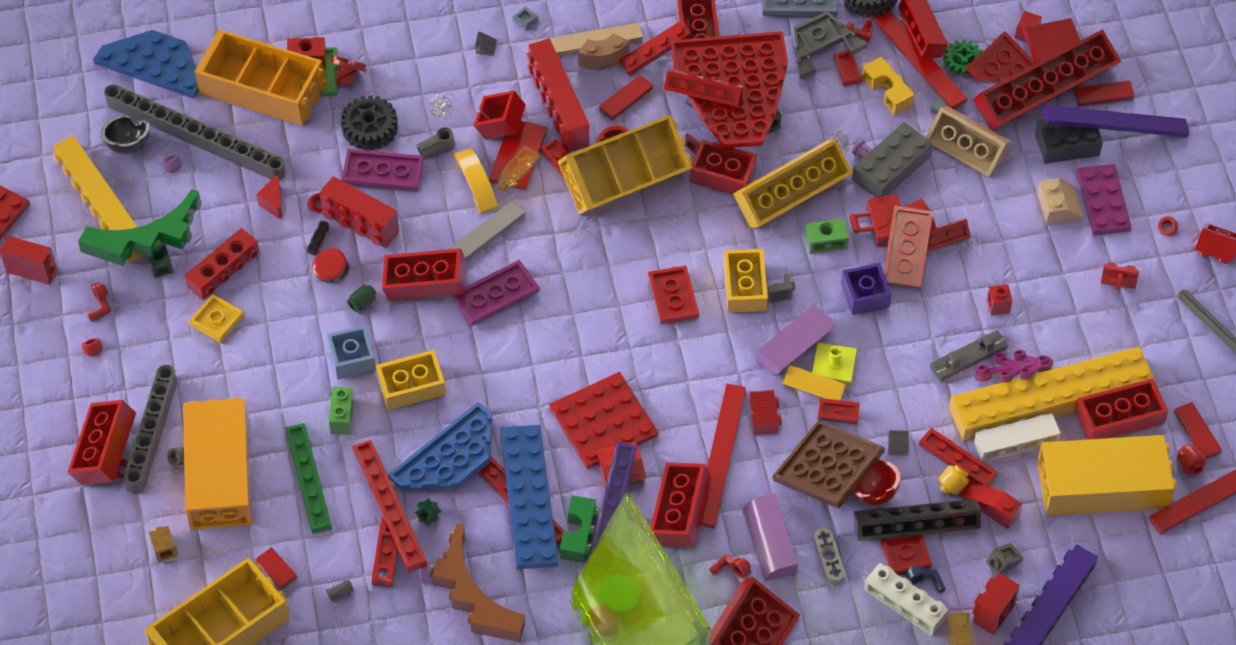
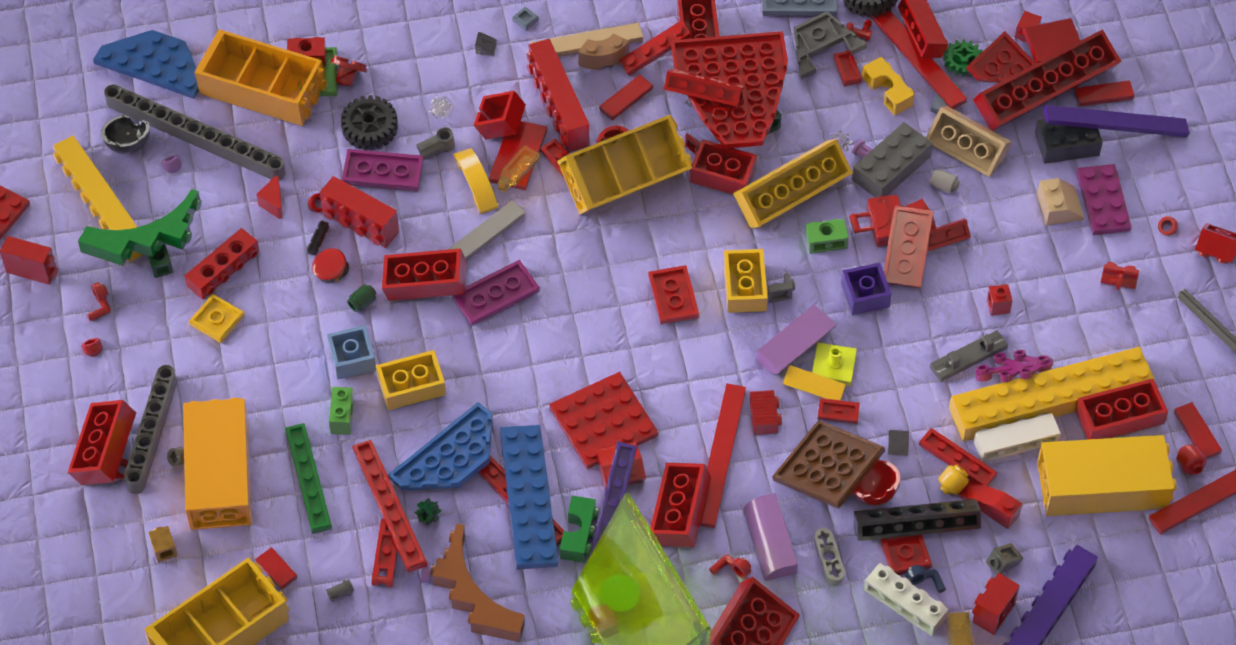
none -> light grey brick [930,169,960,194]

